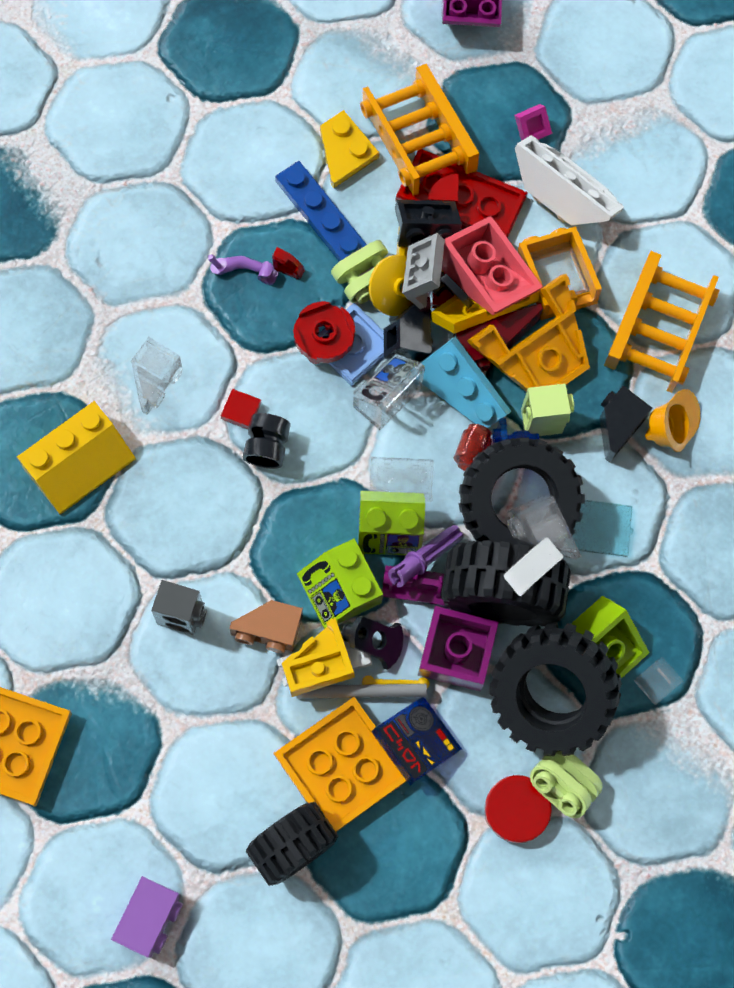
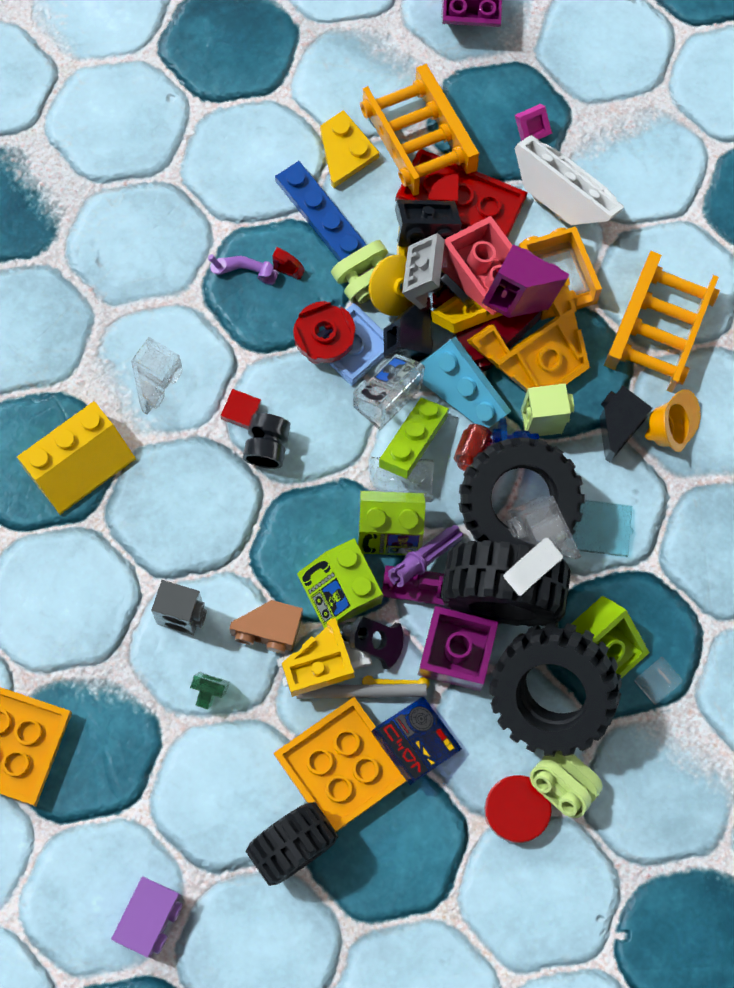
none -> clear green tile [190,672,230,710]
none -> lime plate [379,397,449,479]
none -> magenta slope [482,244,570,318]

